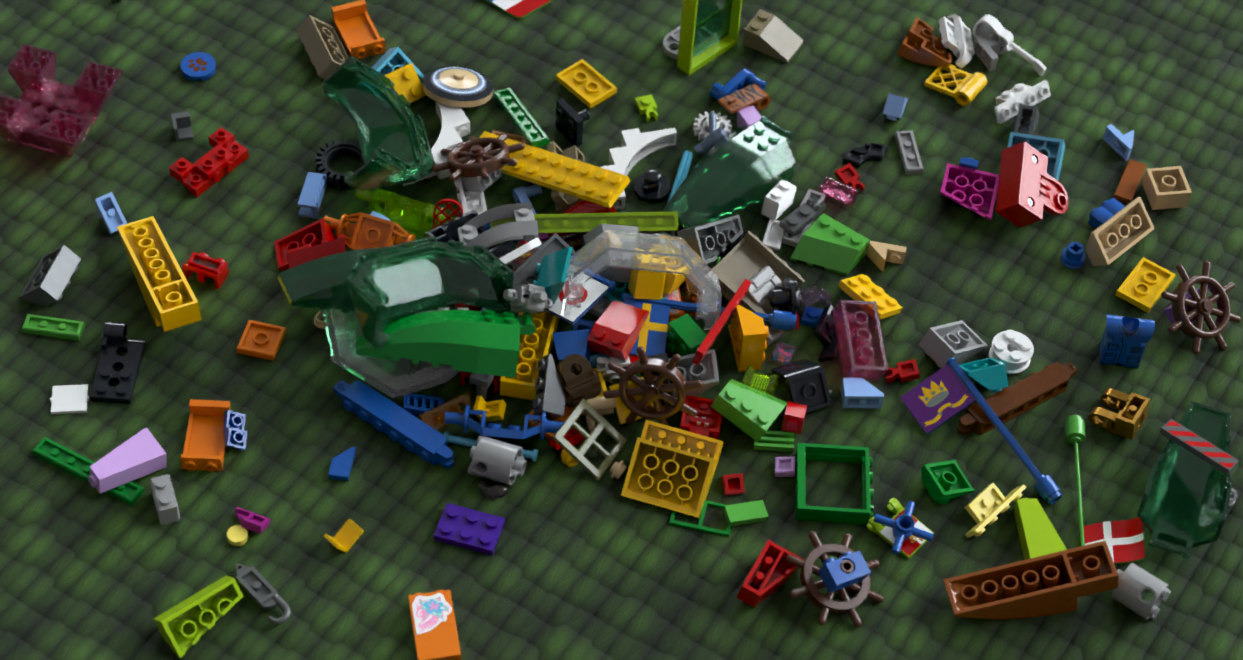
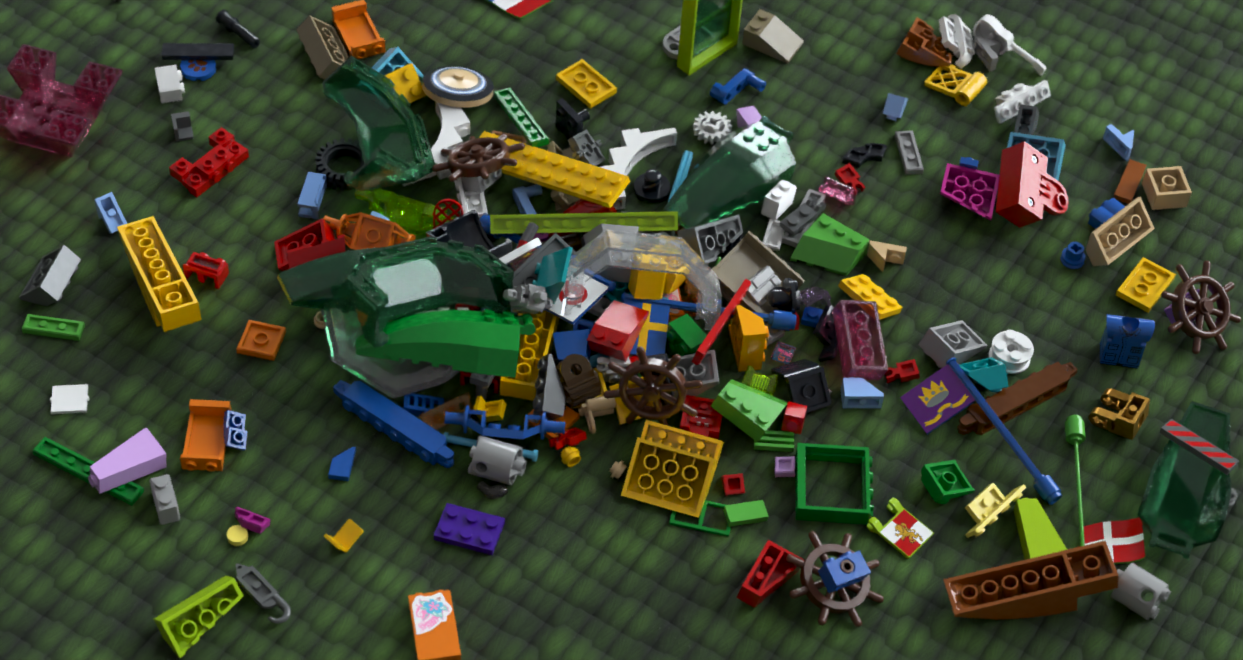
black hinge [90,321,146,404] -> none
light grey wedge [457,203,538,253] -> none
olive window [553,399,627,481] -> none
lime plate [635,94,658,123] -> none
sand blue piece [694,112,728,157] -> none
dark orange door [718,84,771,114] -> none
blue bar [873,501,934,555] -> none
none -> white brick [155,65,185,103]
none -> black tile [162,43,234,60]
none -> black pin [215,9,260,48]
none -> dark grey plate [568,129,606,166]

